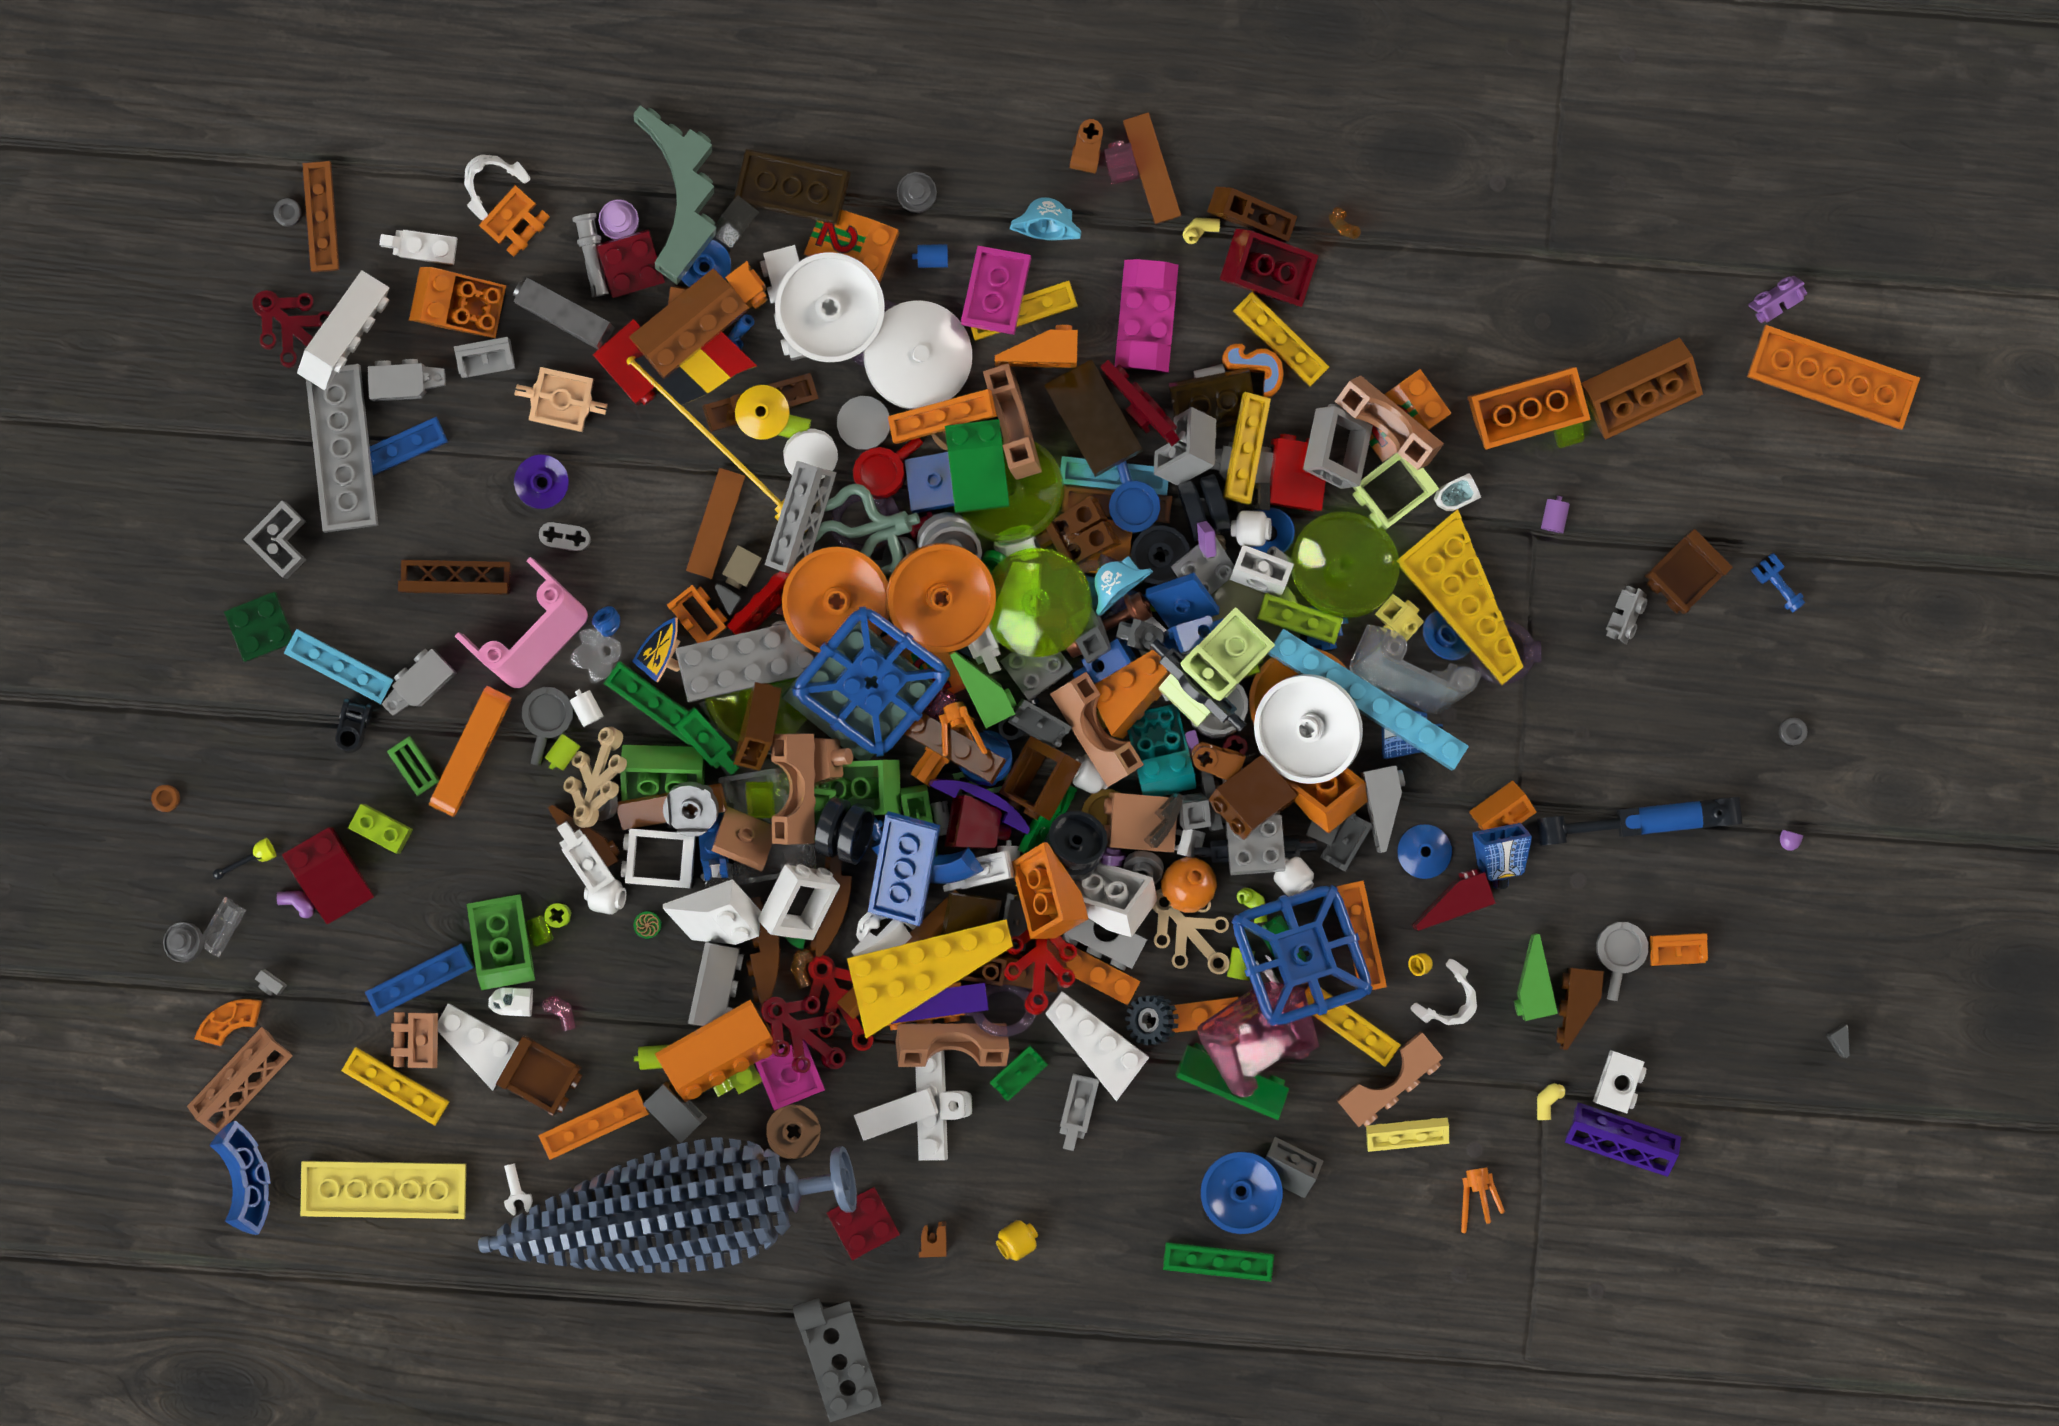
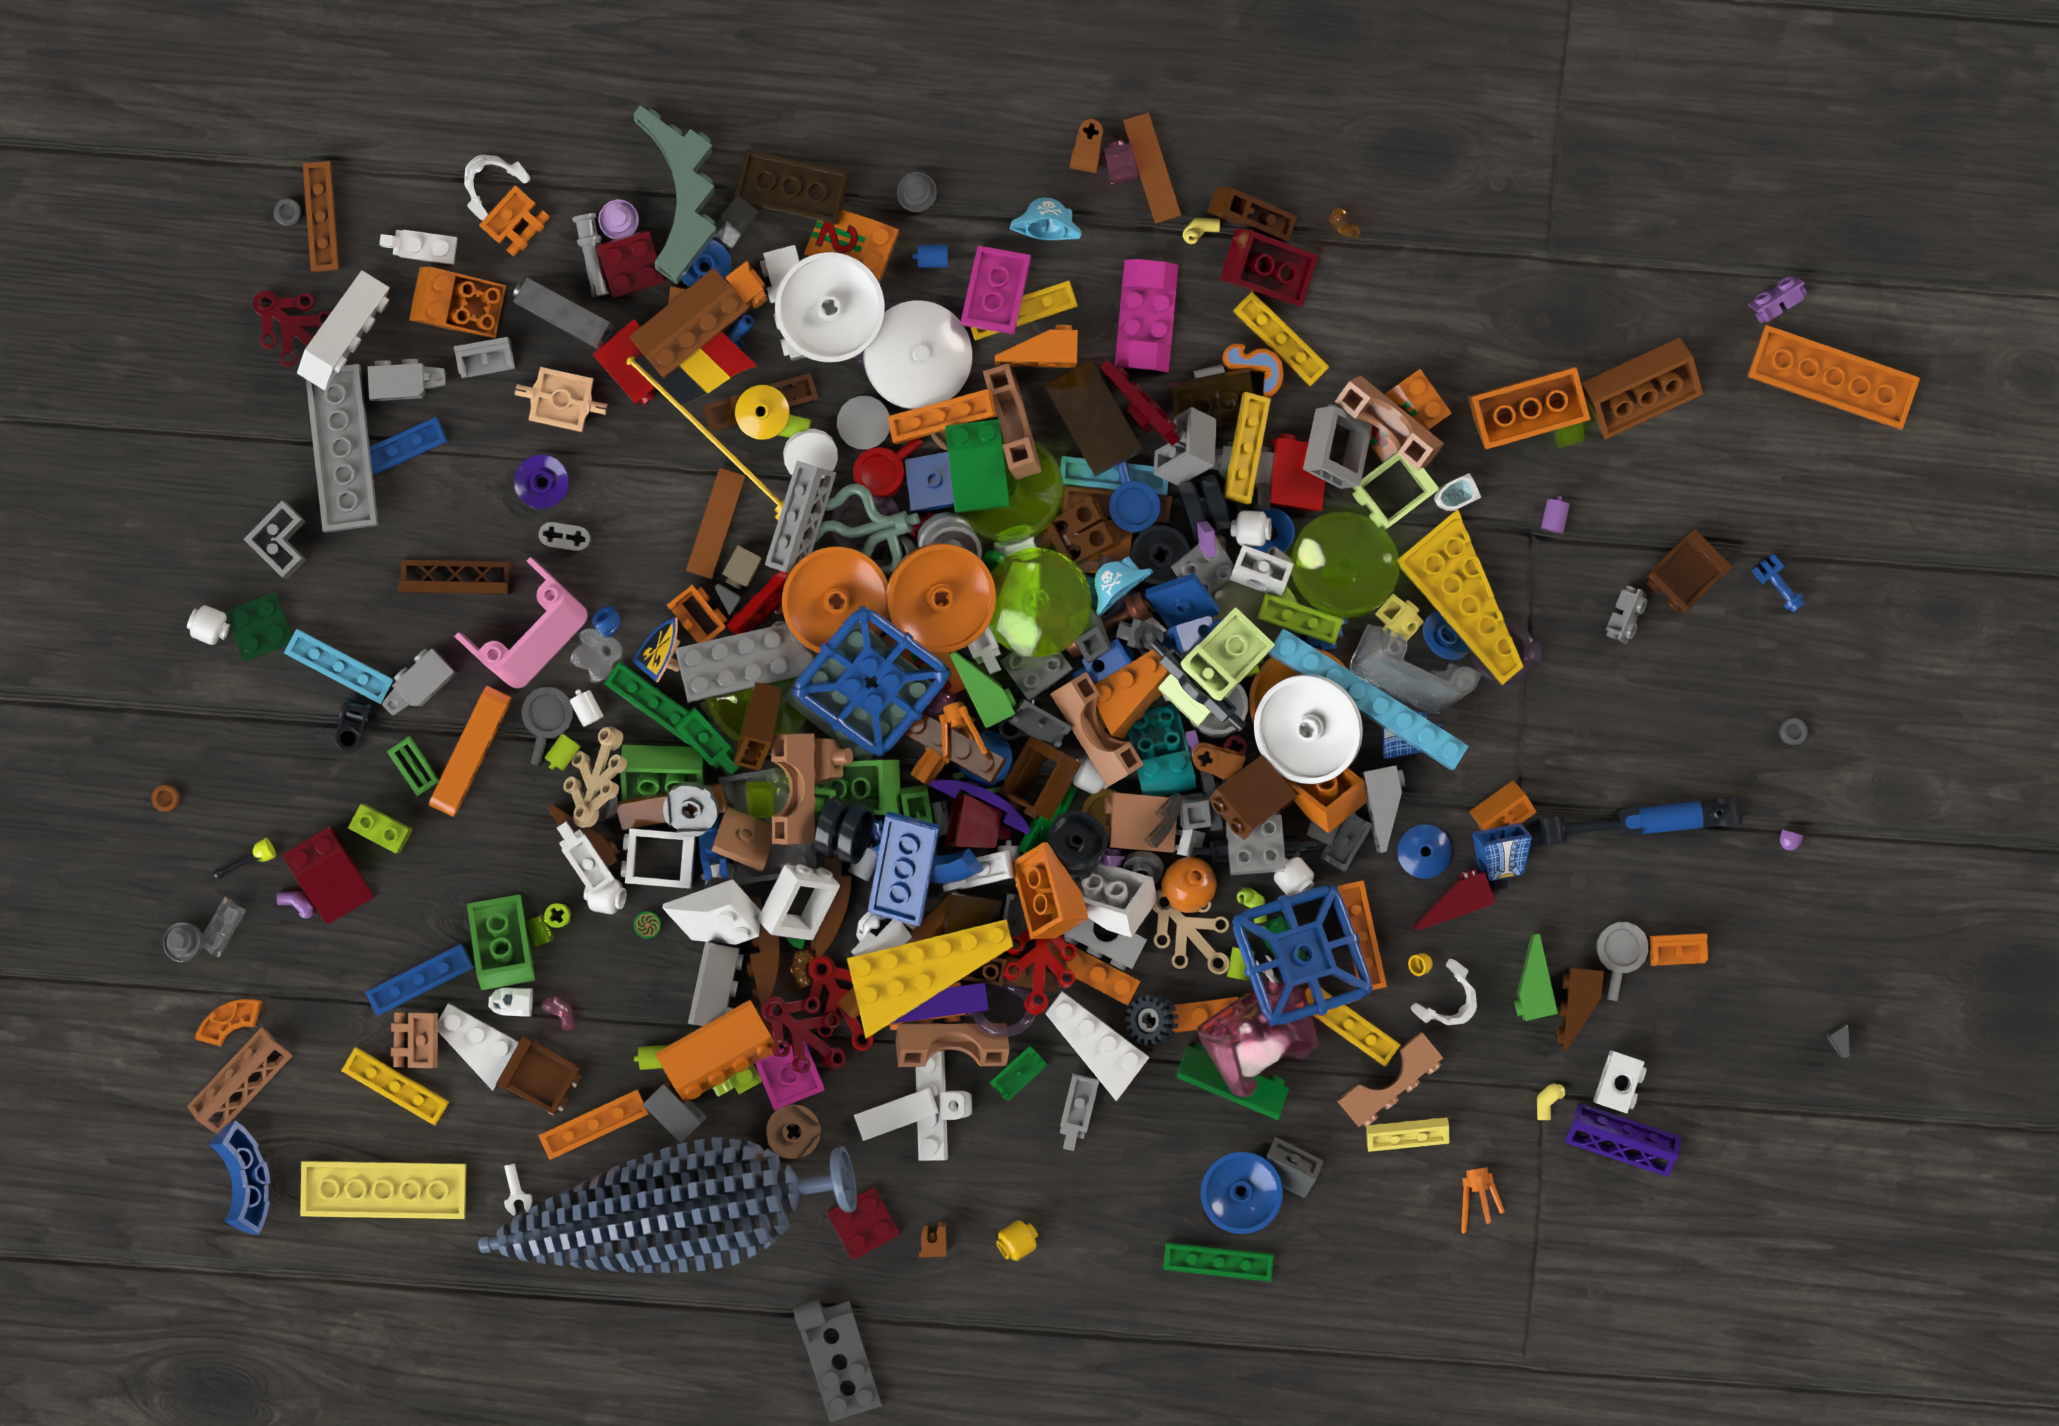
light grey plate [255,969,287,996] -> none
none -> white head [187,605,230,645]
none -> white piece [848,844,878,881]

